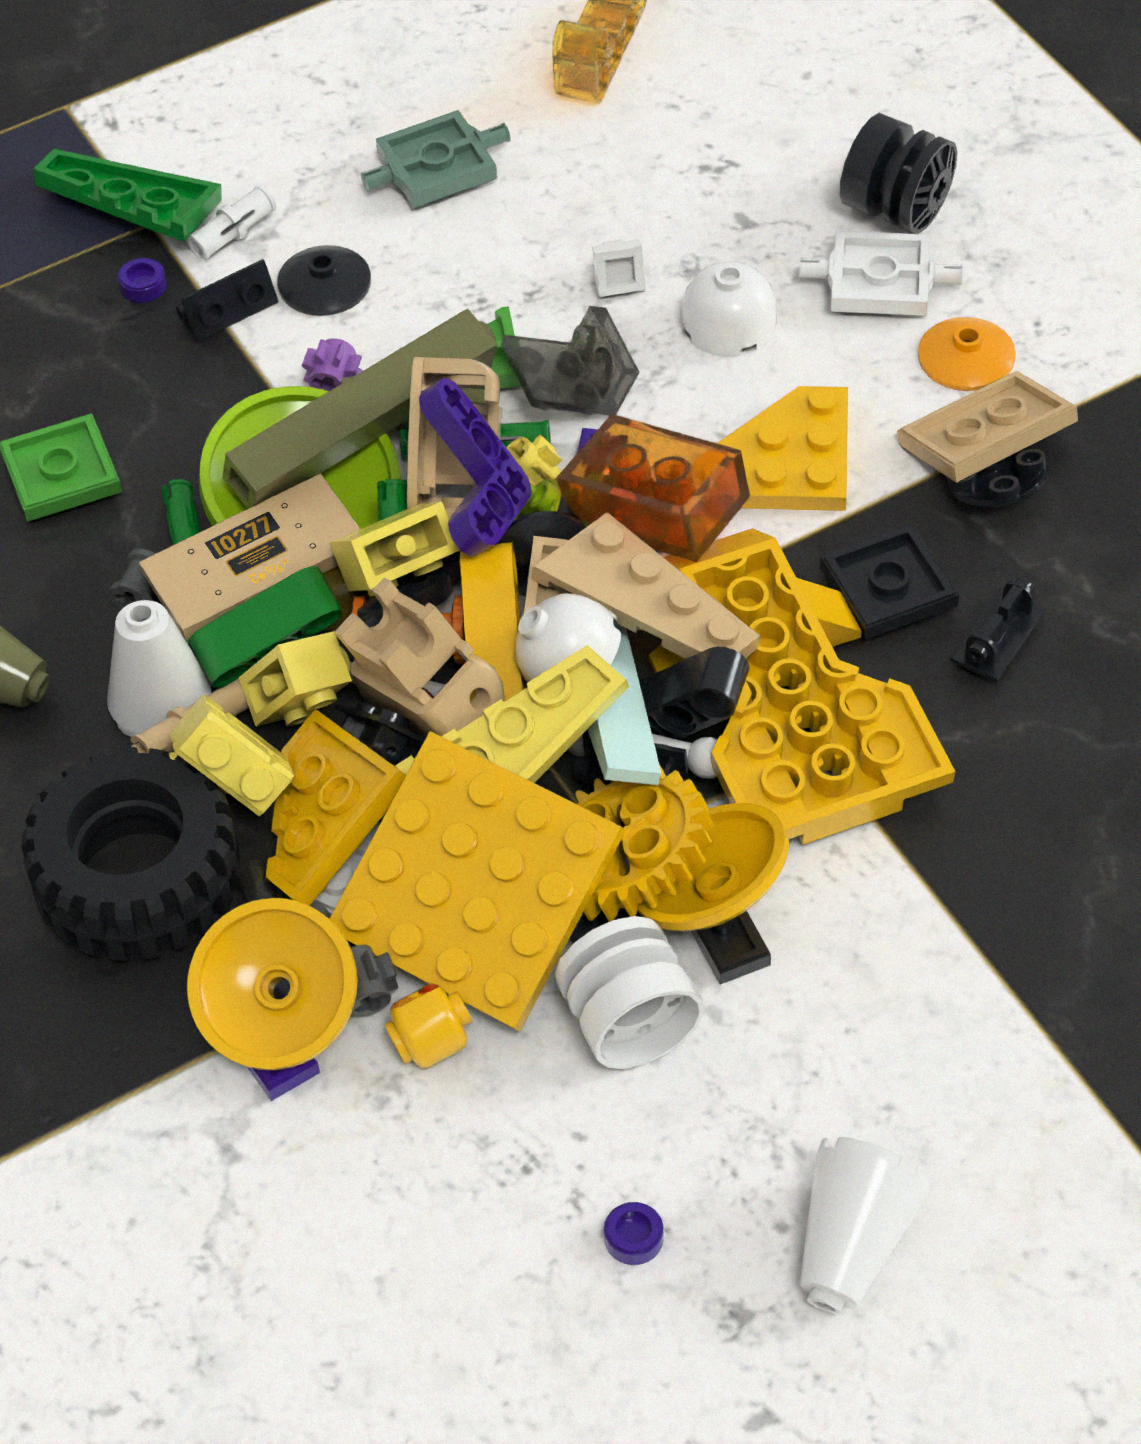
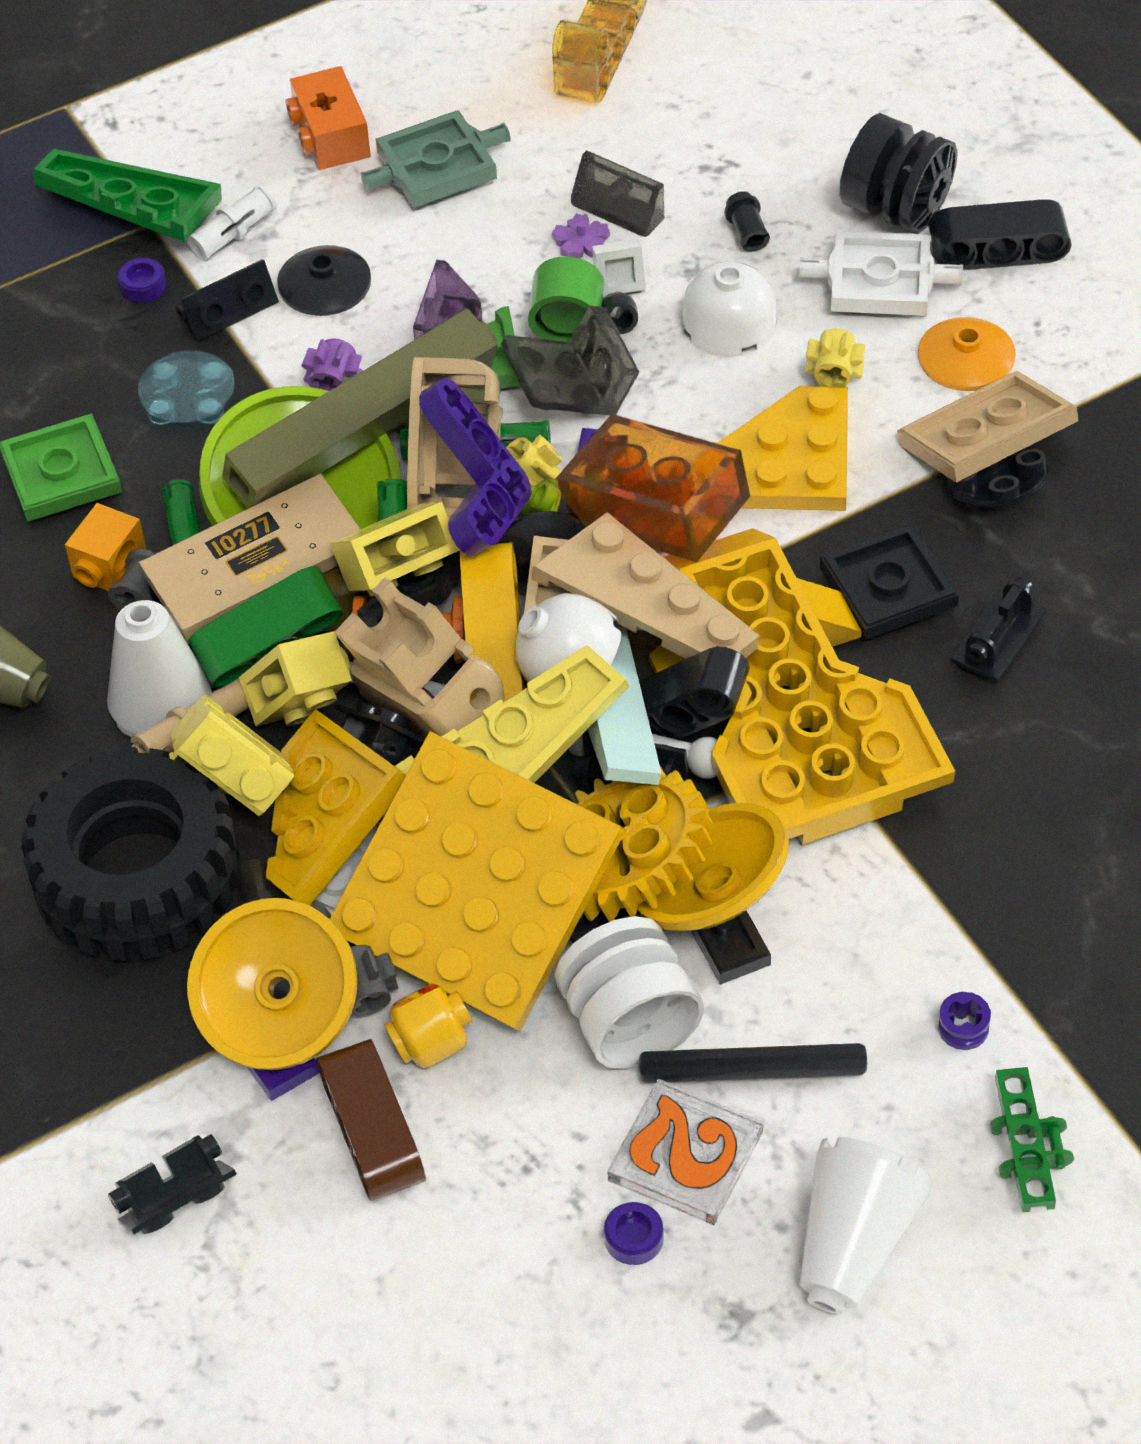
none -> light orange brick [65,503,147,591]
none -> black hinge [108,1134,237,1235]
none -> clear light blue dish [138,350,235,425]
none -> orange brick [285,66,371,170]
none -> reddish brown beam [316,1039,426,1201]
none -> clear purple slope [413,259,483,340]
none -> bright green piece [528,256,604,347]
none -> medium lavender plant [552,213,610,258]
none -> clear smoke slope [571,150,664,237]
none -> black hinge [600,291,638,334]
none -> clear tile [607,1079,764,1225]
none -> black axle [639,1043,867,1083]
none -> black pin [724,191,770,252]
none -> light yellow gear [805,328,865,387]
none -> black beam [928,199,1072,270]
none -> dark purple bush [938,991,991,1050]
none -> green piece [990,1067,1074,1212]

